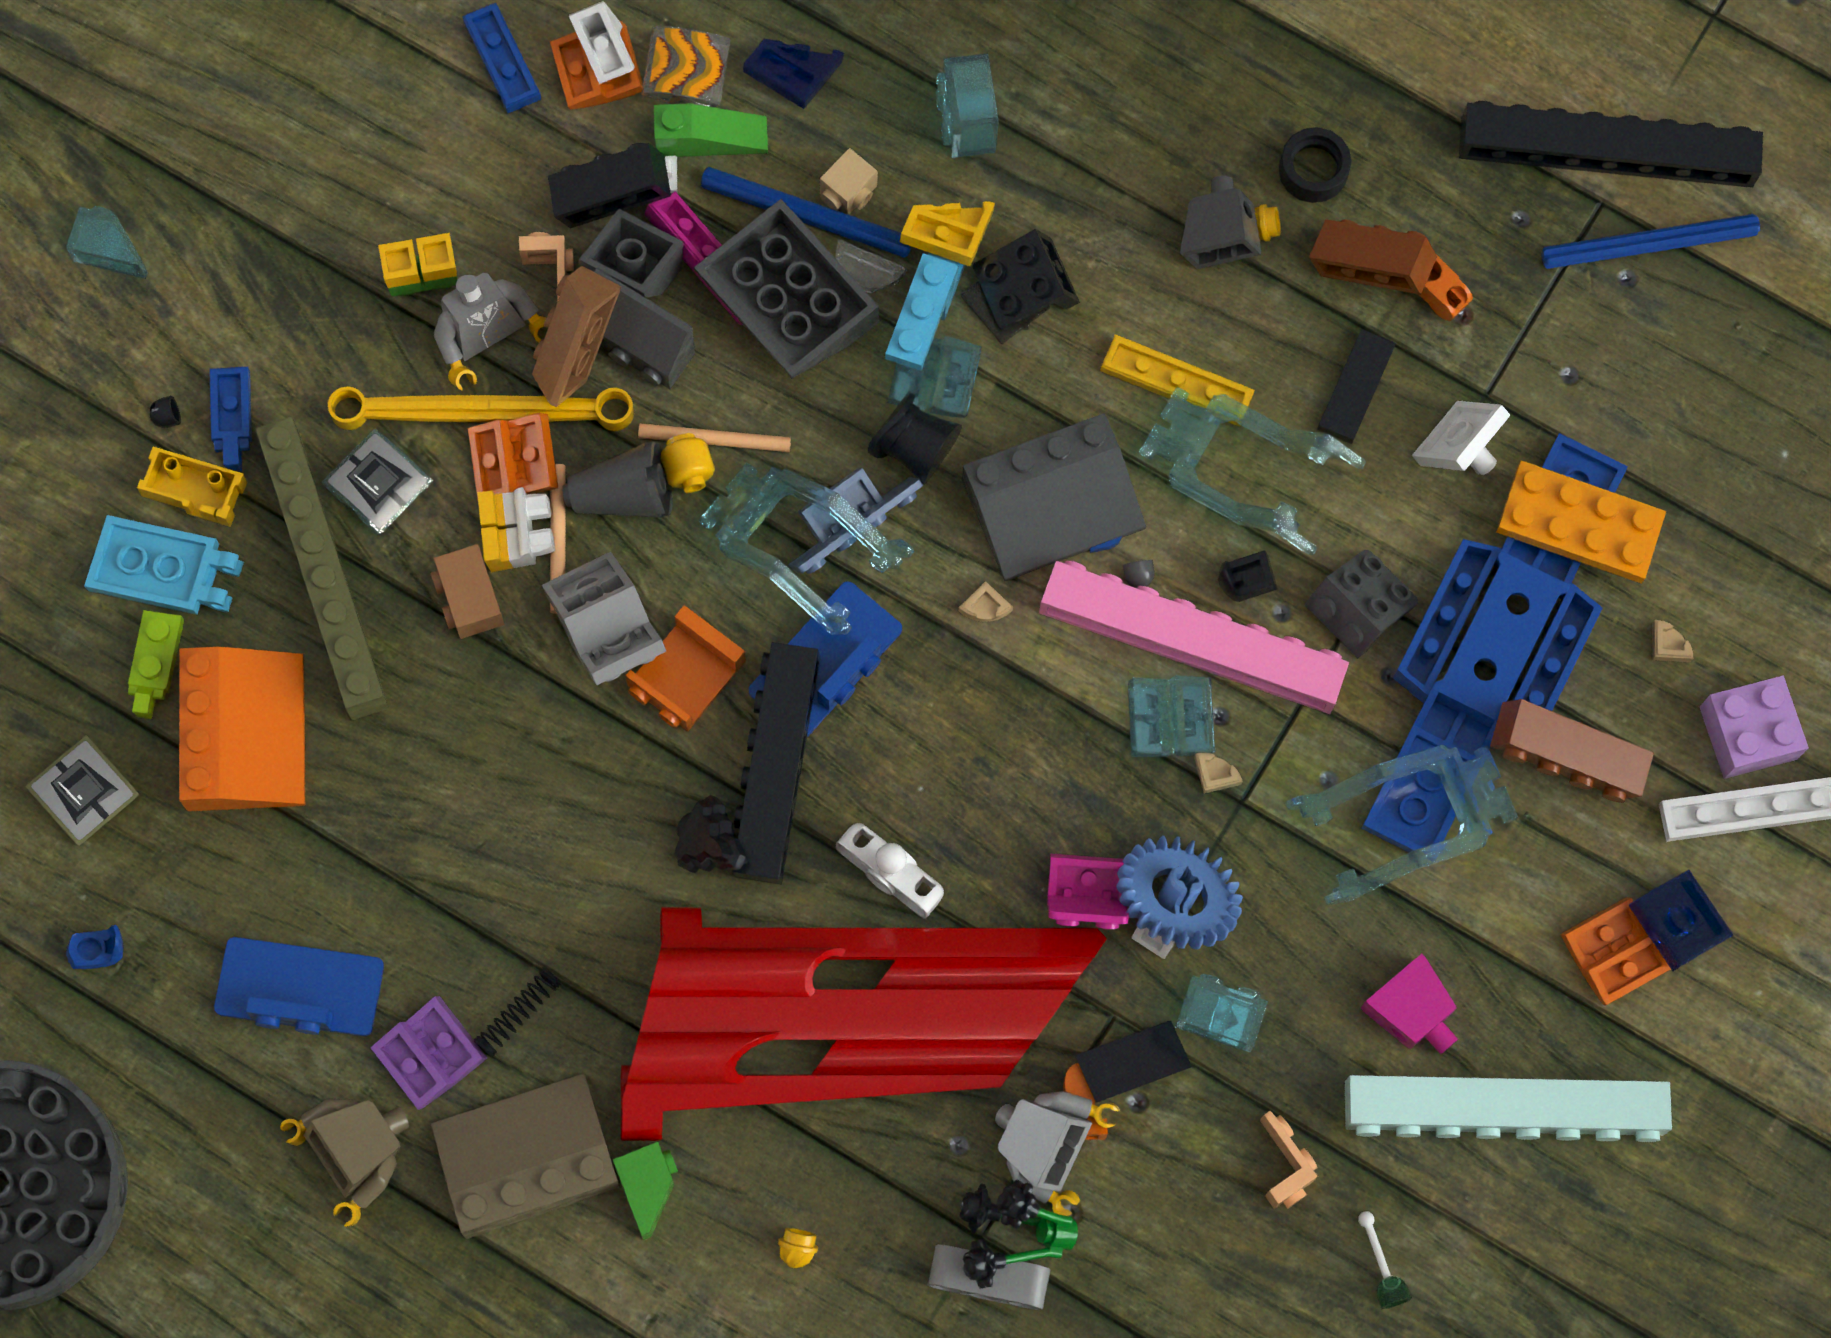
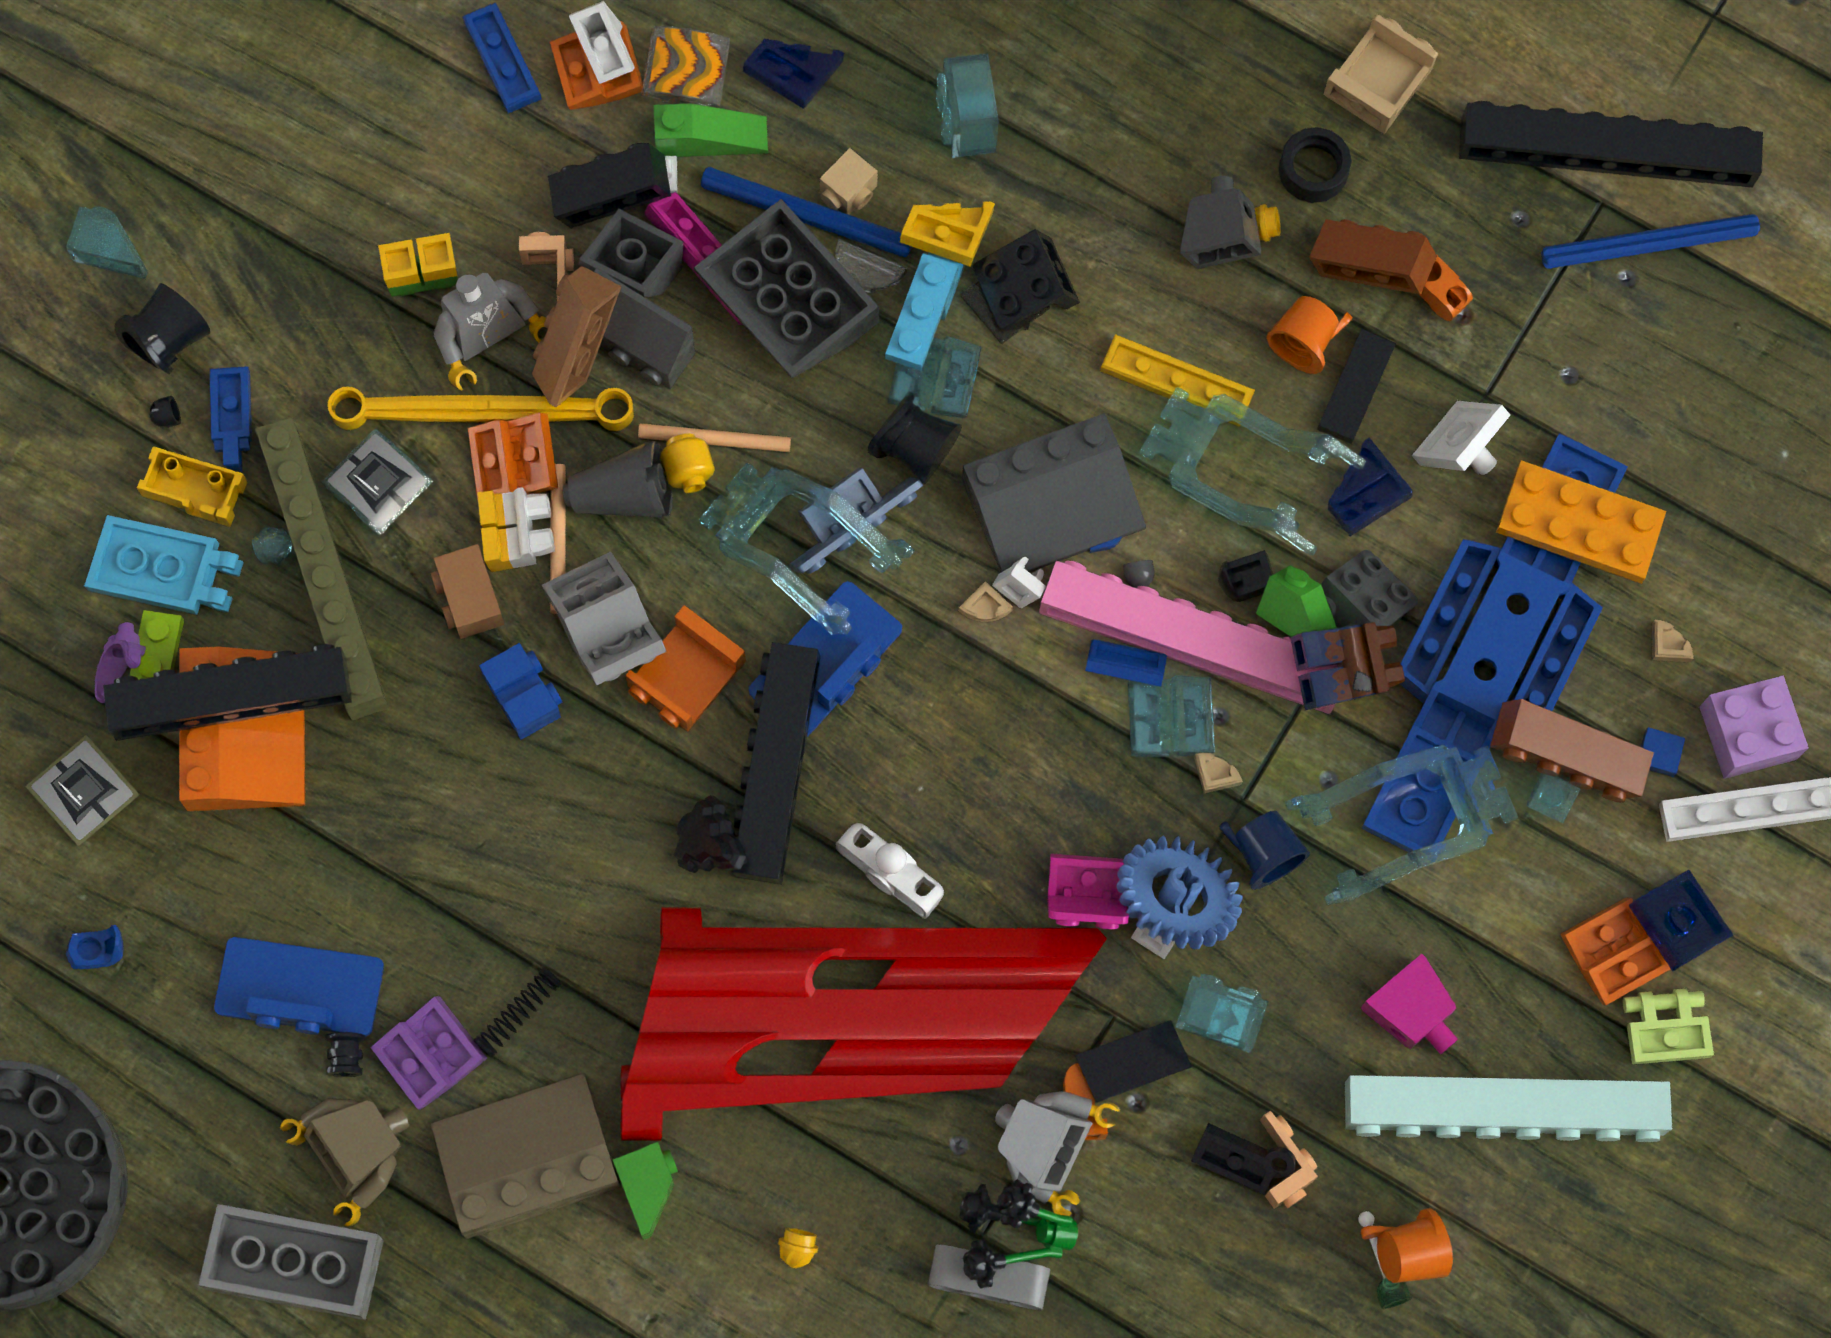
none -> medium lavender helmet [95,622,146,703]
none -> black brick [103,644,352,741]
none -> black hat [115,283,210,374]
none -> light grey brick [198,1204,384,1320]
none -> clear light blue plate [252,527,292,564]
none -> black bush [325,1032,365,1077]
none -> blue brick [479,643,562,740]
none -> white tile [992,557,1047,608]
none -> blue tile [1085,639,1167,687]
none -> black hinge [1191,1123,1296,1195]
none -> dark blue hat [1219,810,1310,890]
none -> bright green slope [1256,565,1337,637]
none -> orange hat [1266,296,1352,374]
none -> hips [1290,622,1405,711]
none -> tan panel [1323,14,1438,134]
none -> clear blue wing [1328,438,1413,536]
none -> orange hat [1361,1208,1453,1283]
none -> clear light blue plate [1526,773,1581,823]
none -> yellowish green plate [1623,988,1714,1065]
none -> blue tile [1641,727,1685,777]

